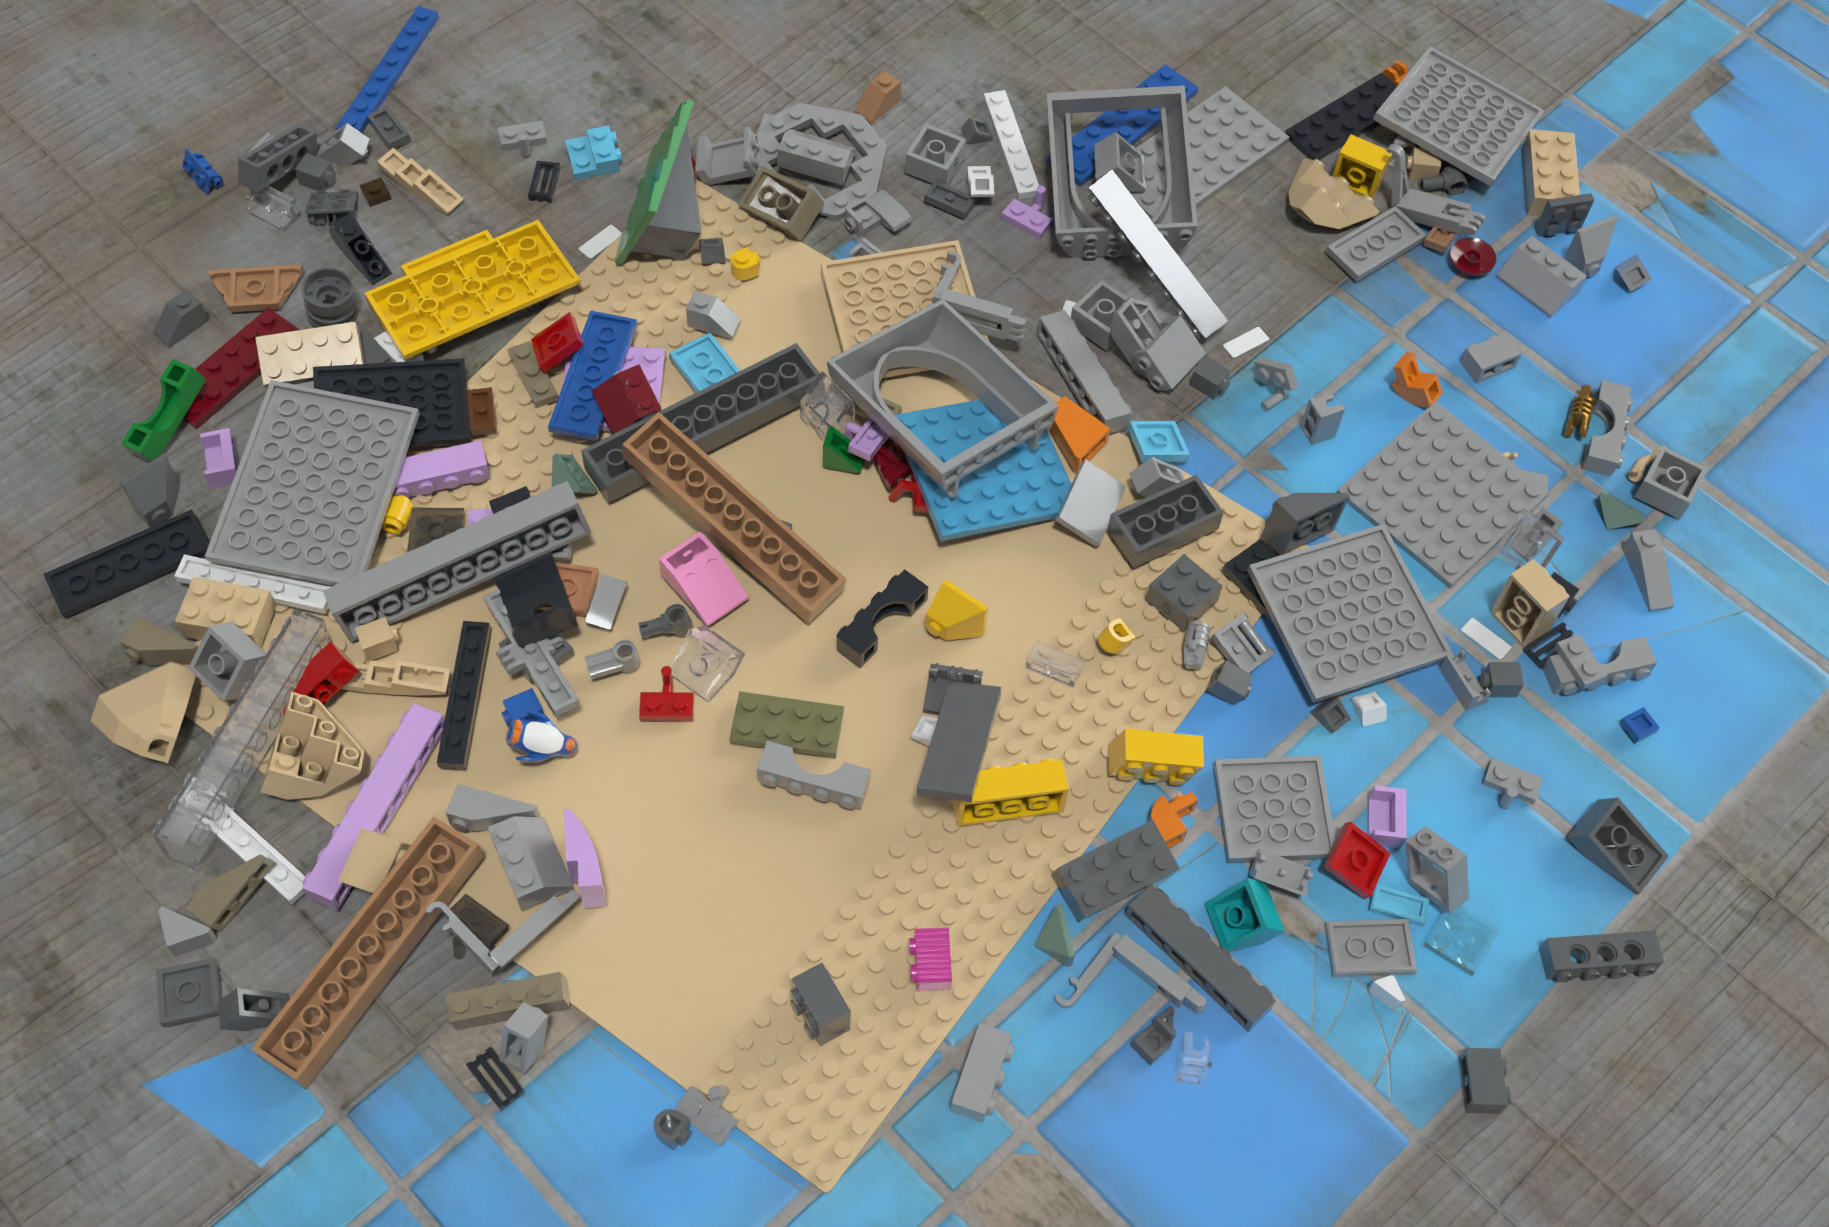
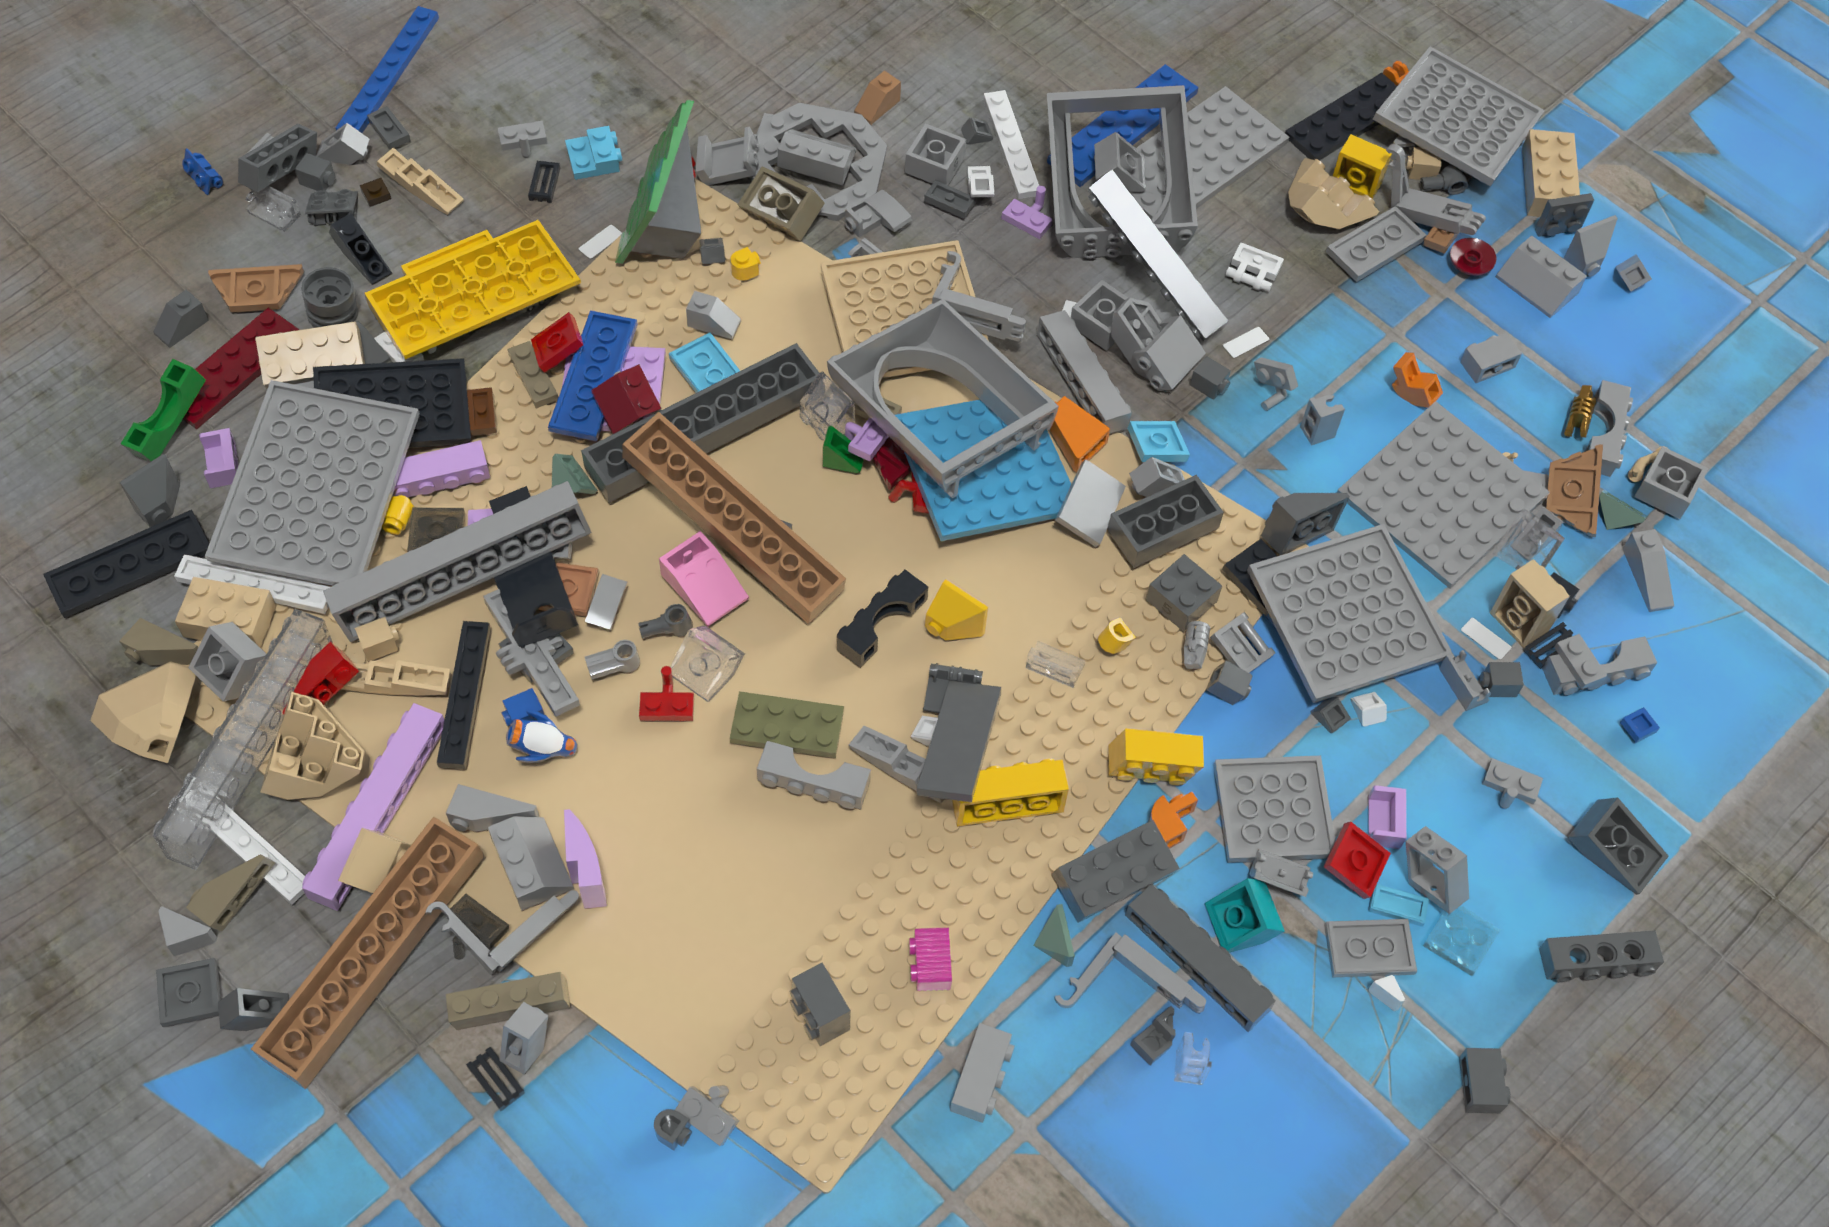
none -> light grey slope [849,726,944,803]
none -> white plate [1225,243,1284,292]
none -> medium nougat wing [1546,444,1603,537]

